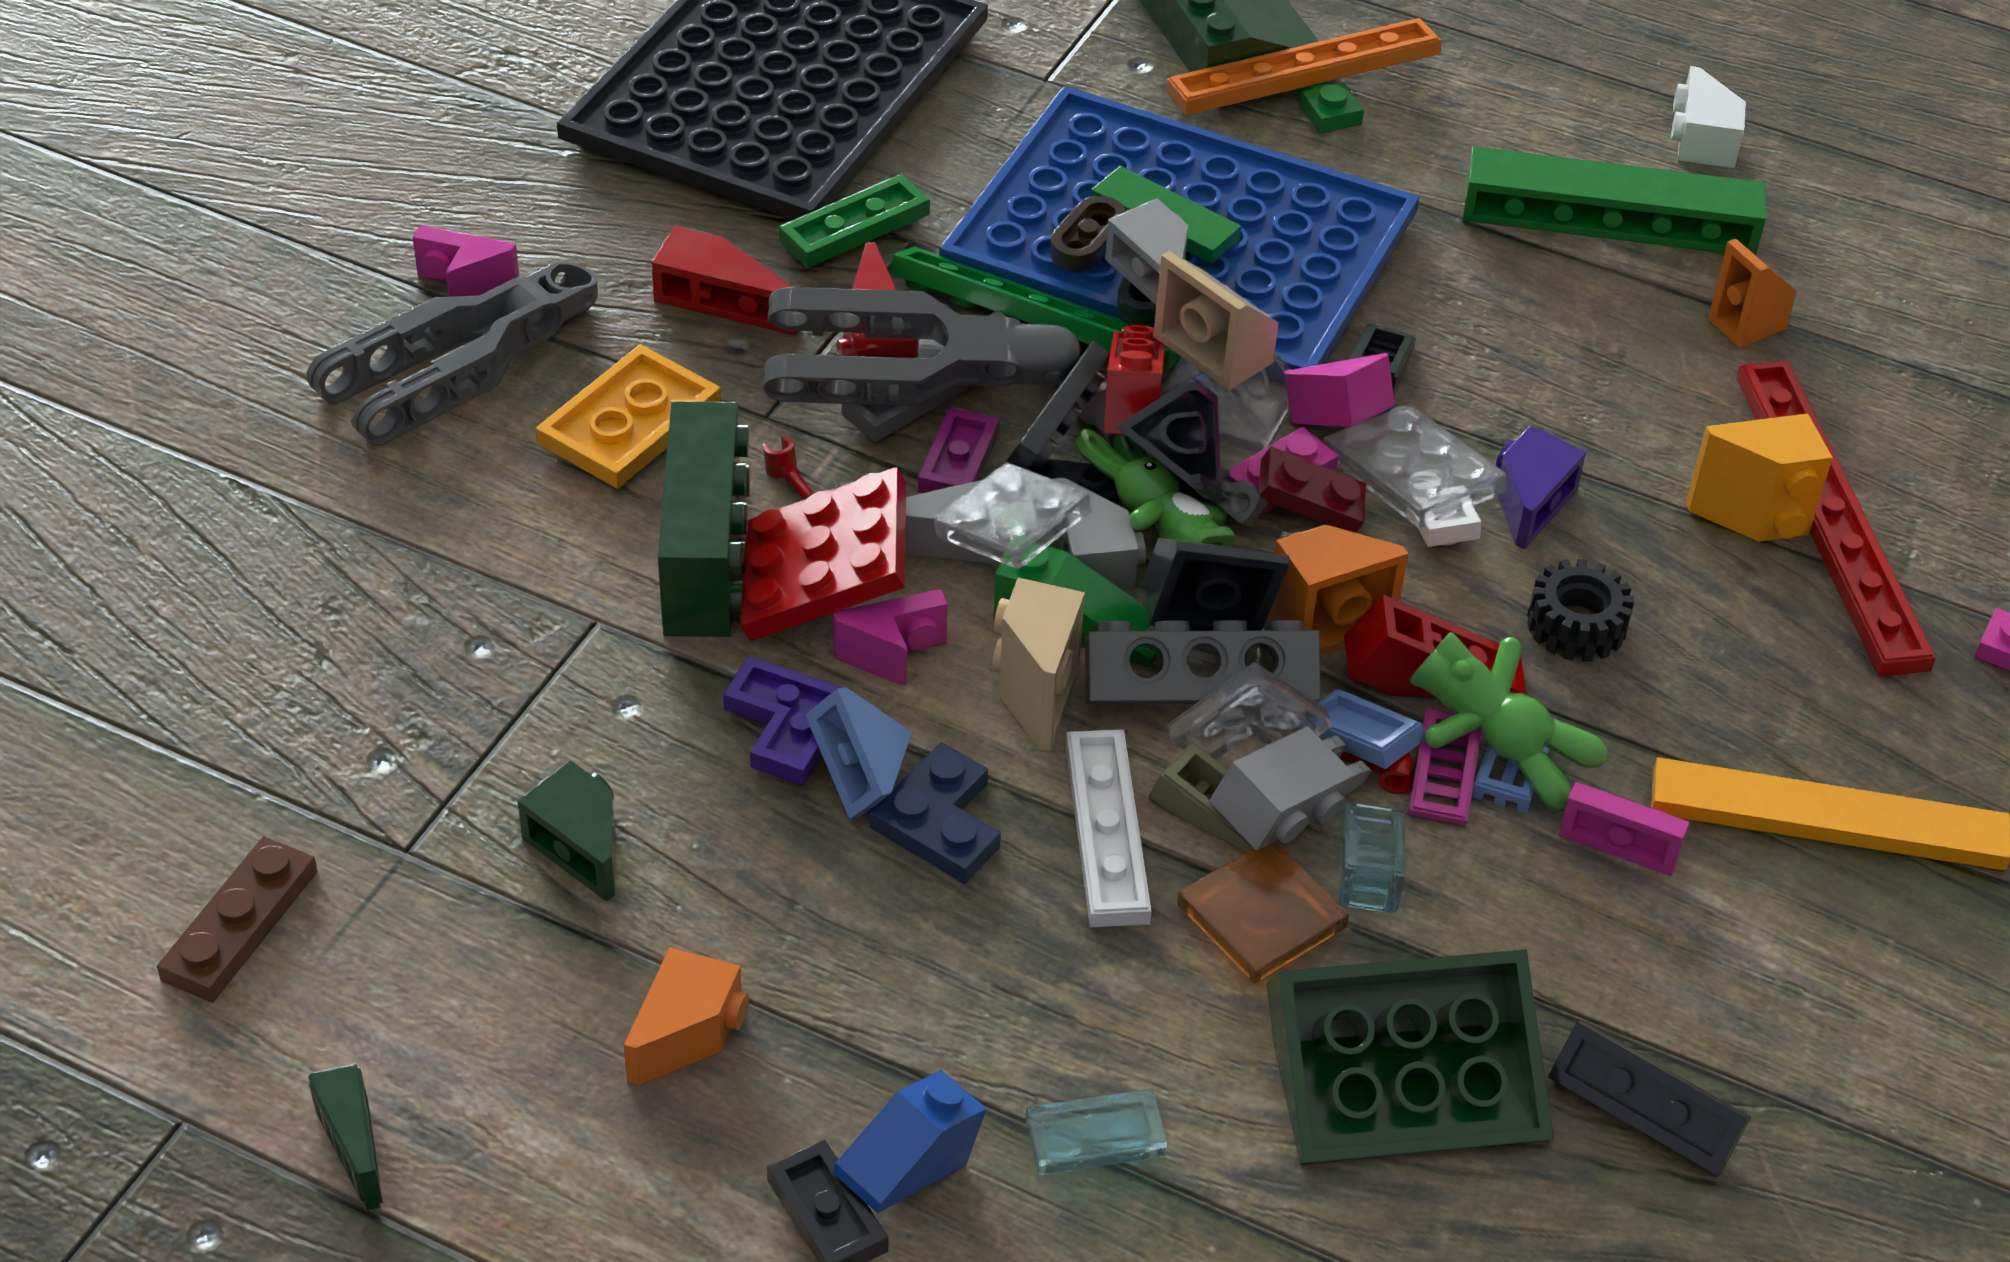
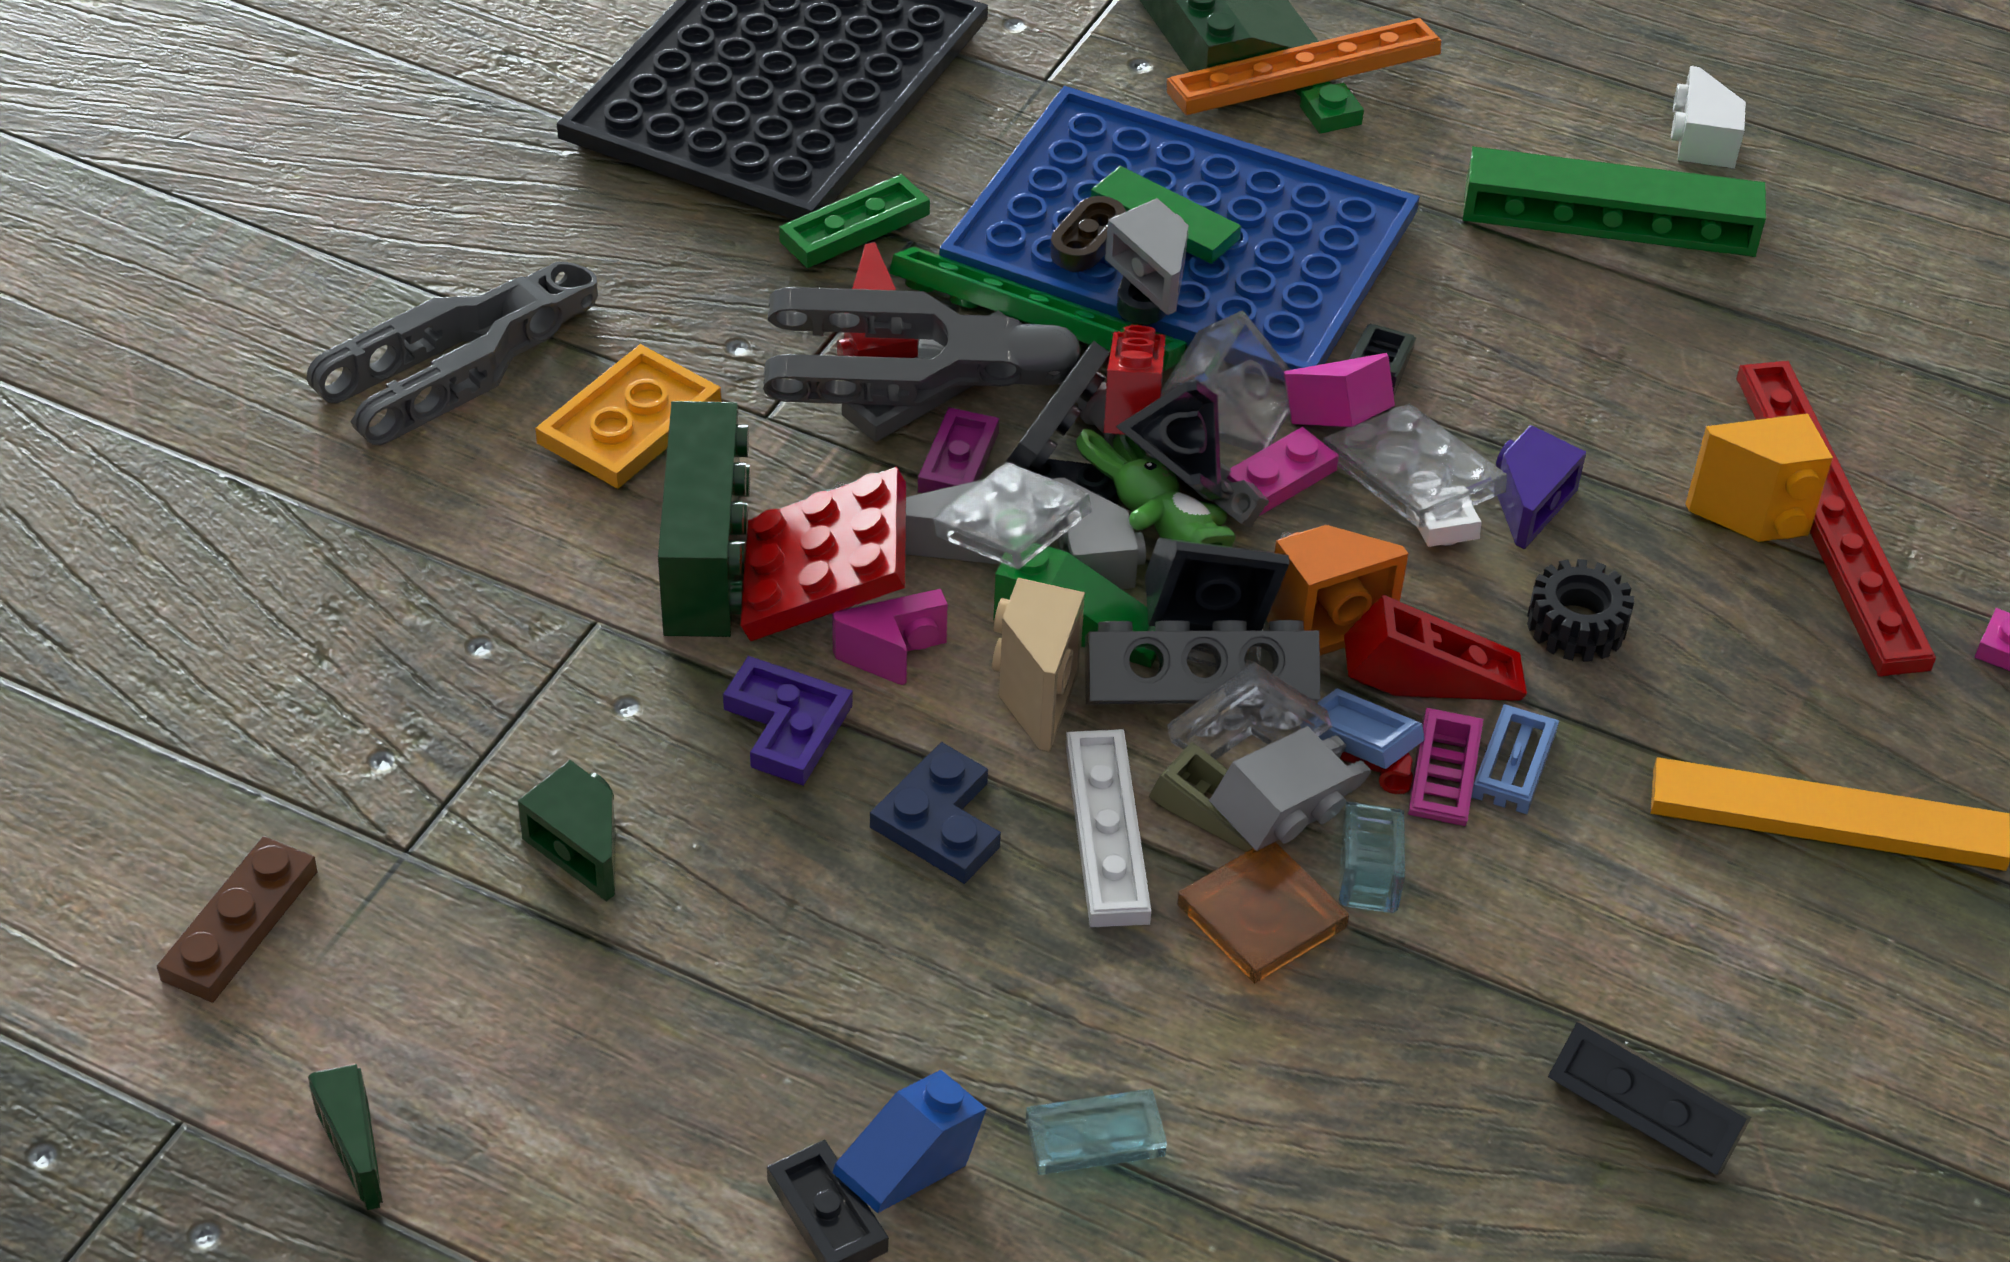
dark pink slope [412,225,519,297] -> none
orange slope [624,947,749,1086] -> none
red slope [651,226,799,336] -> none
red hand [763,436,814,500] -> none
medium blue slope [805,687,912,820] -> none
tan slope [1153,251,1279,391] -> none
dark red plate [1259,446,1366,533] -> none
dark green slope [1266,949,1554,1165] -> none
bright green animal [1409,633,1608,811] -> none
dark pink plate [1558,782,1690,876] -> none
orange slope [1708,239,1797,348] -> none

